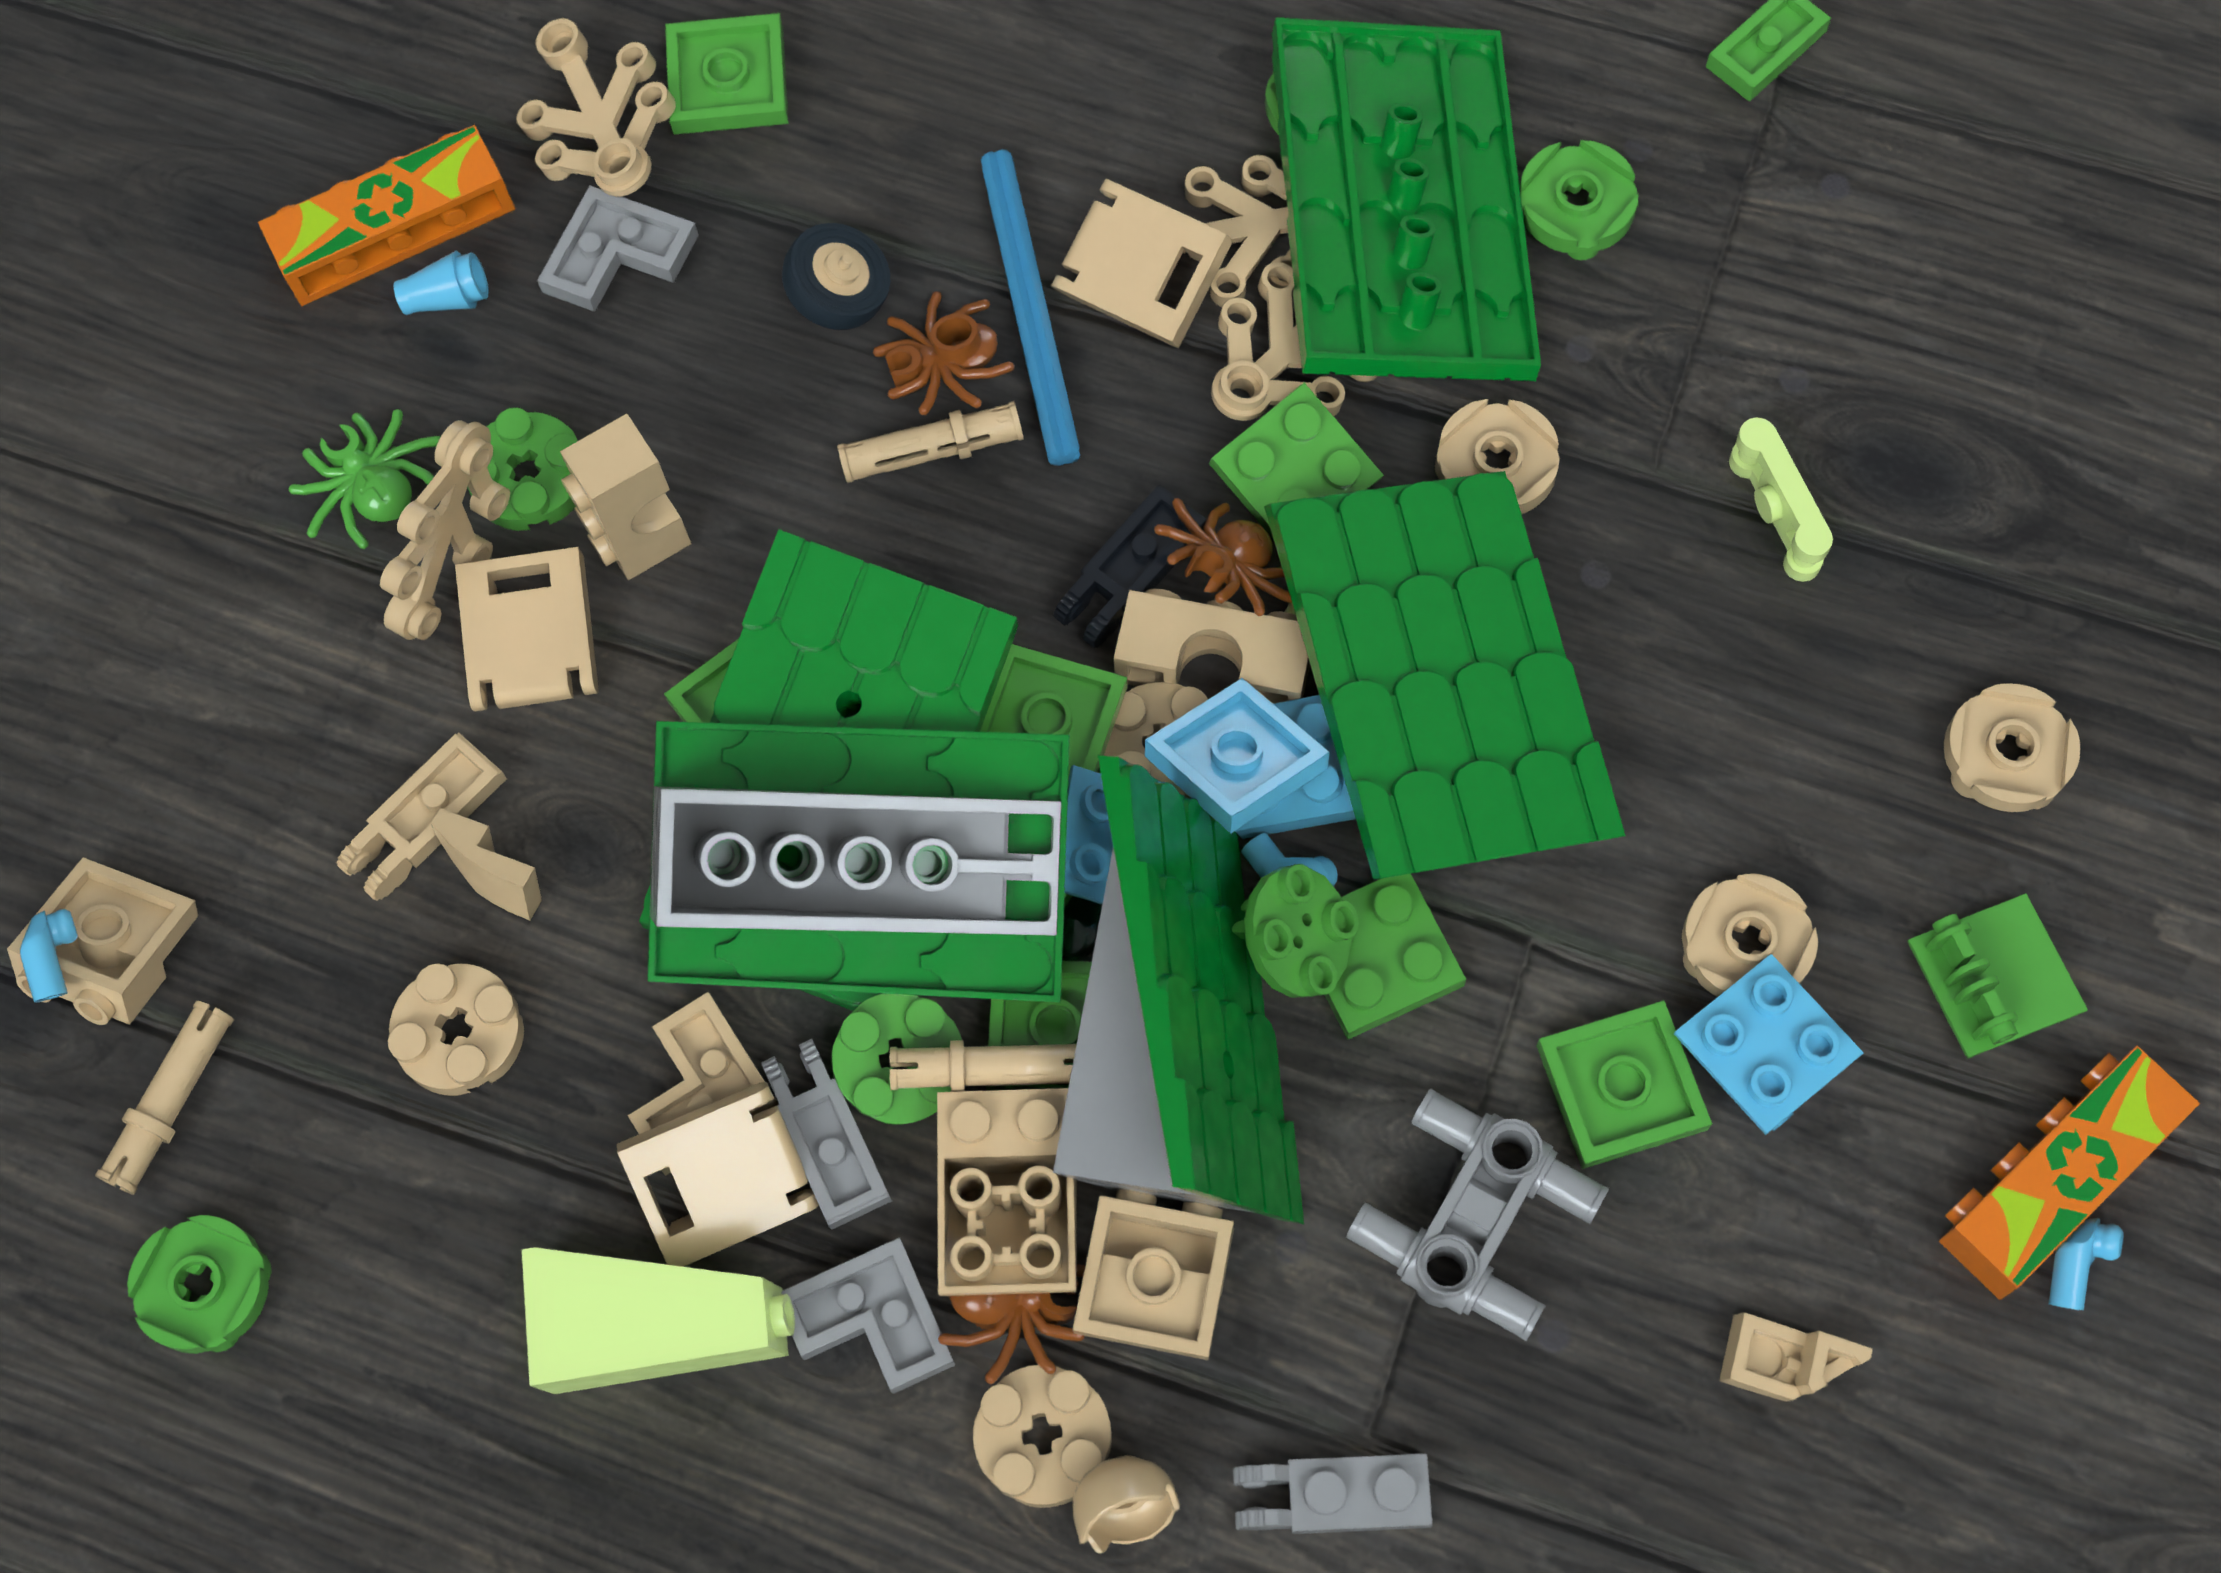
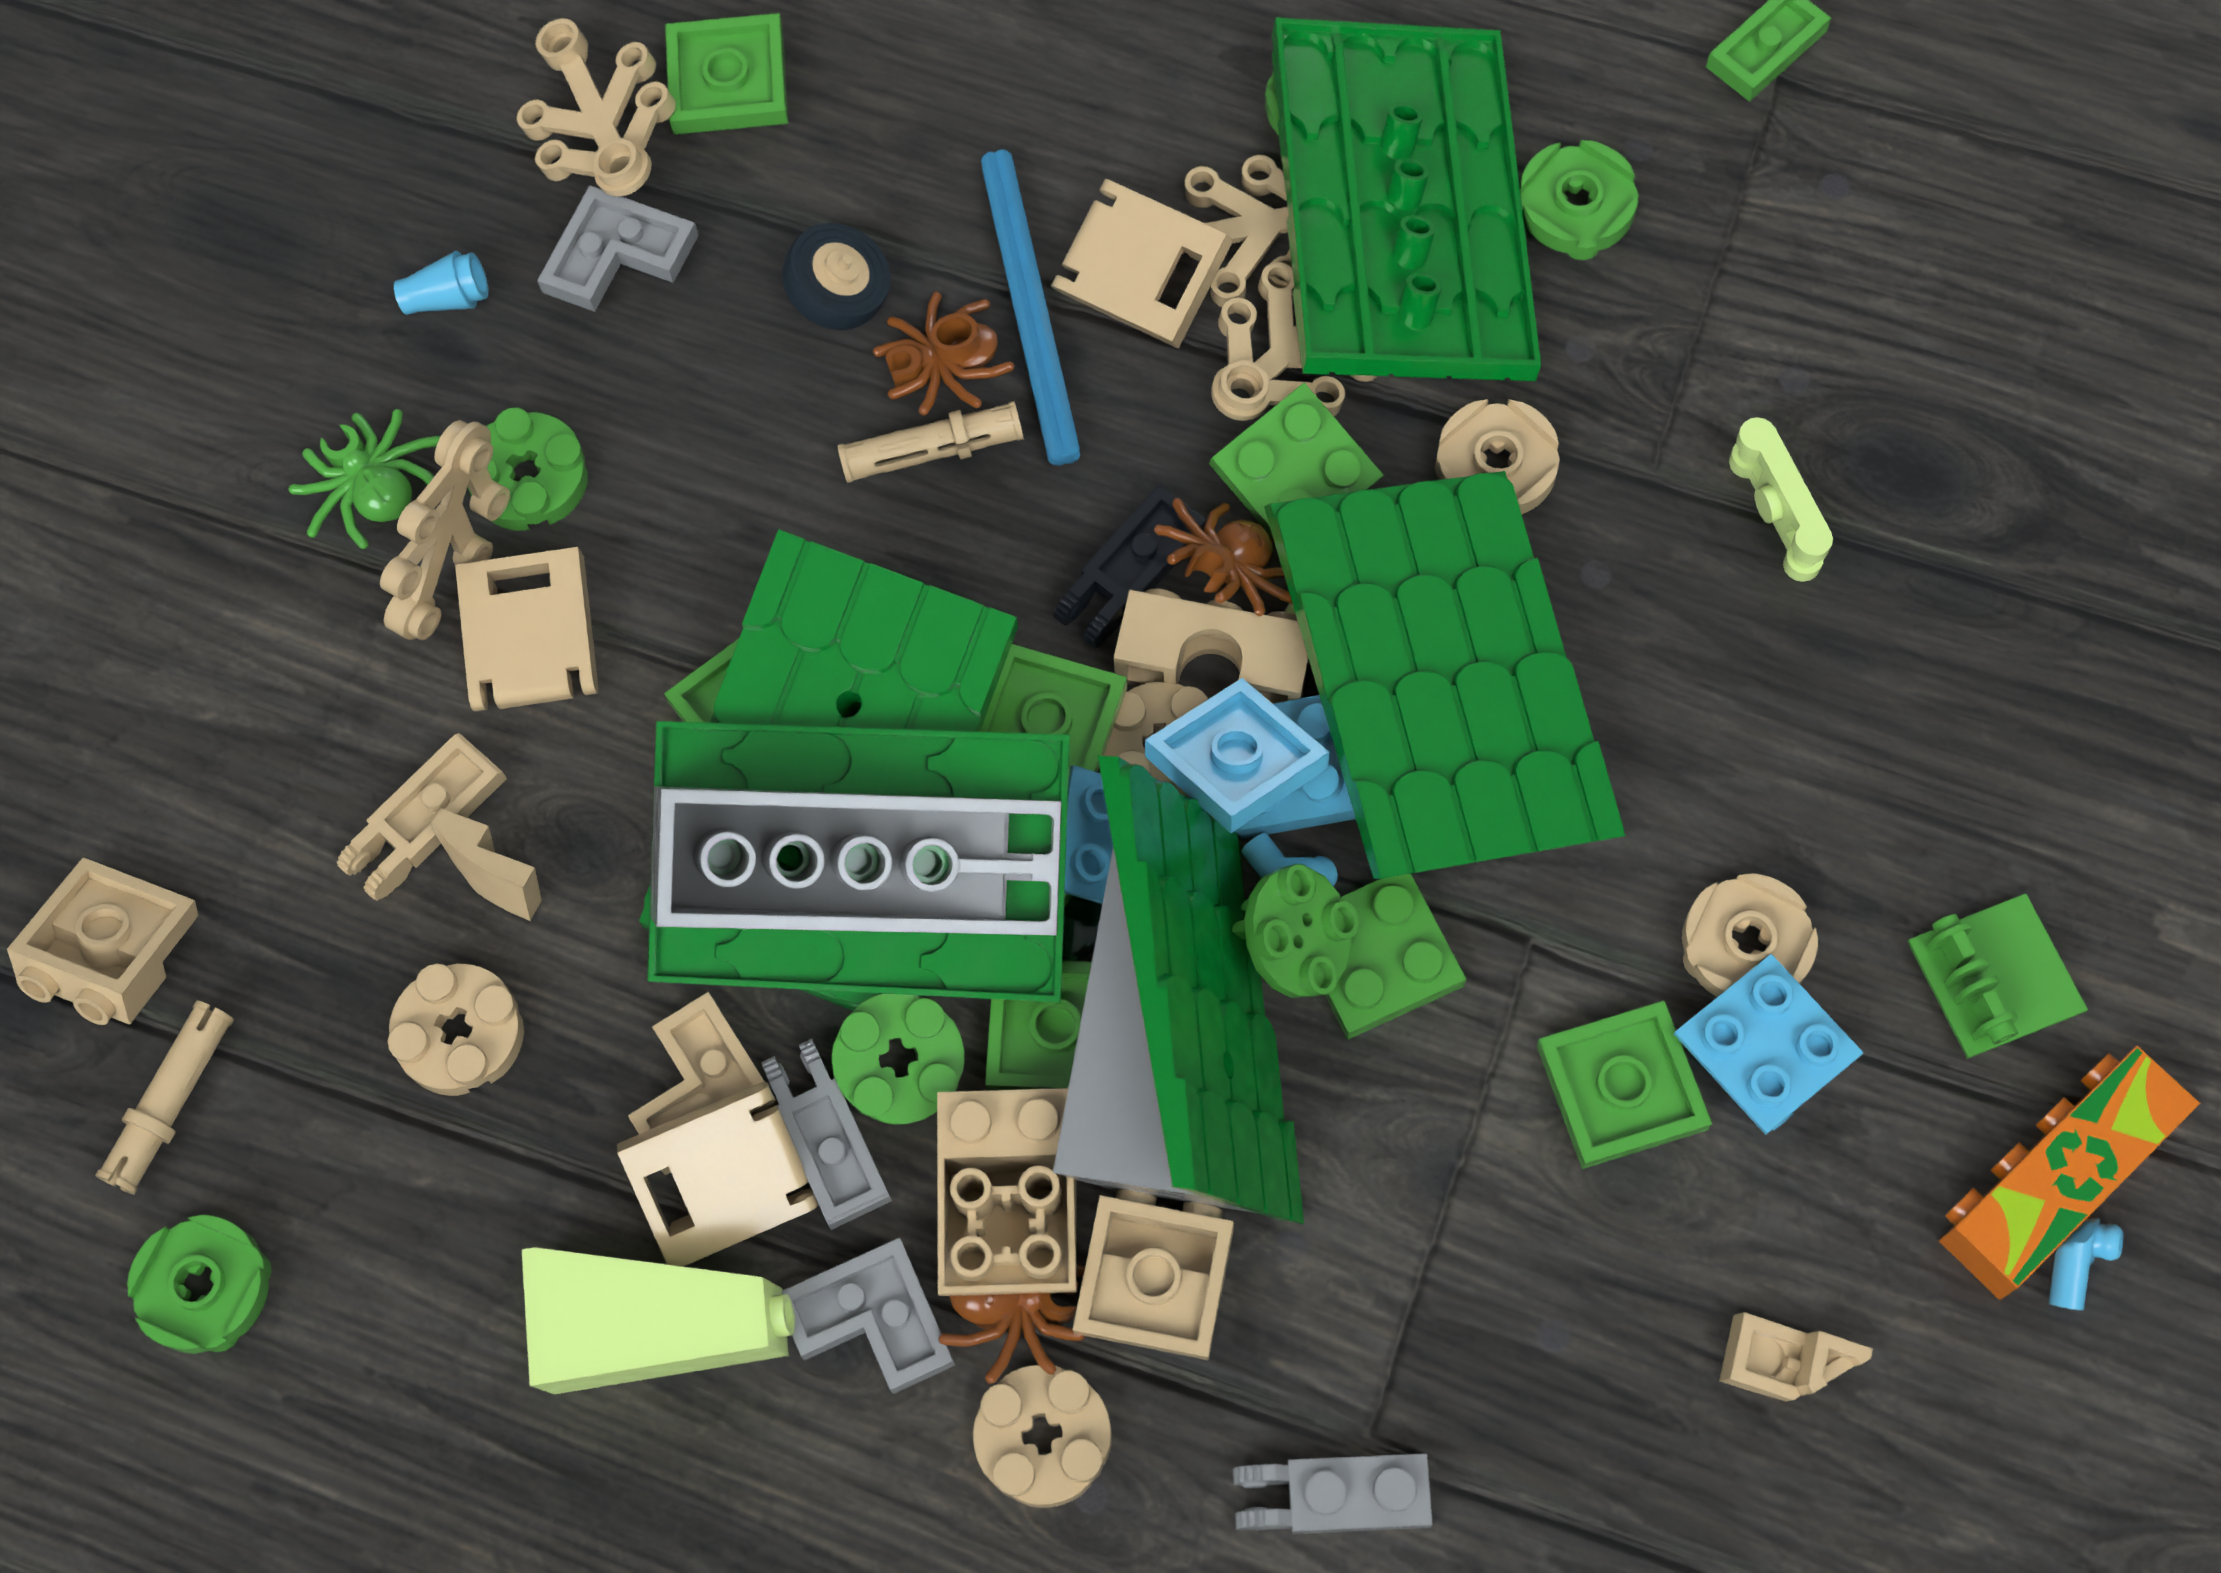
medium azure arm [20,909,78,1003] -> none
orange brick [258,125,516,307] -> none
tan arch [560,414,691,580] -> none
tan pin [890,1040,1077,1092] -> none
tan hair [1073,1456,1180,1553] -> none
light grey piece [1346,1088,1609,1341] -> none
tan plate [1944,683,2080,812] -> none

